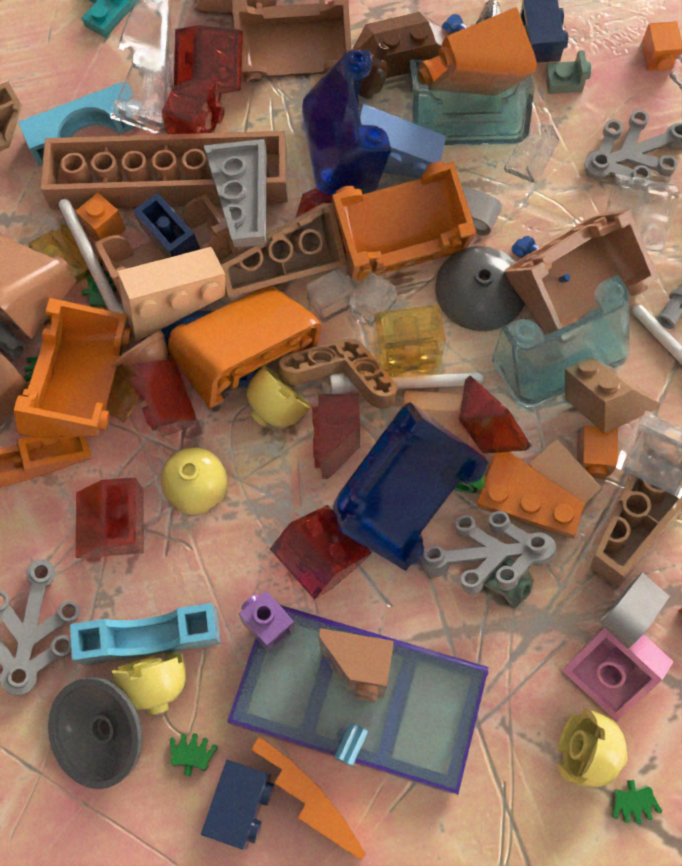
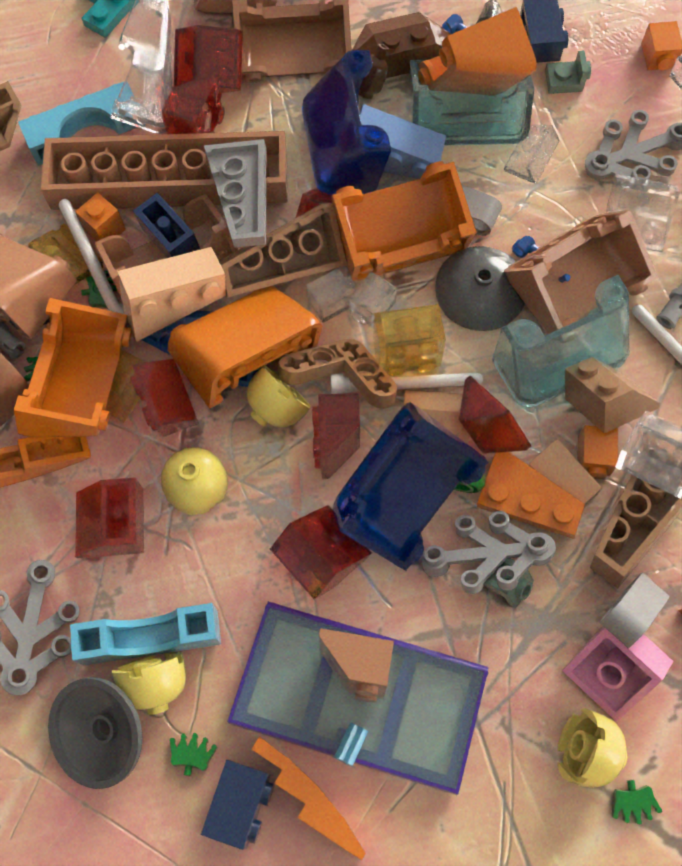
nougat hat [111,329,169,374] -> none
medium lavender brick [239,591,295,653] -> none

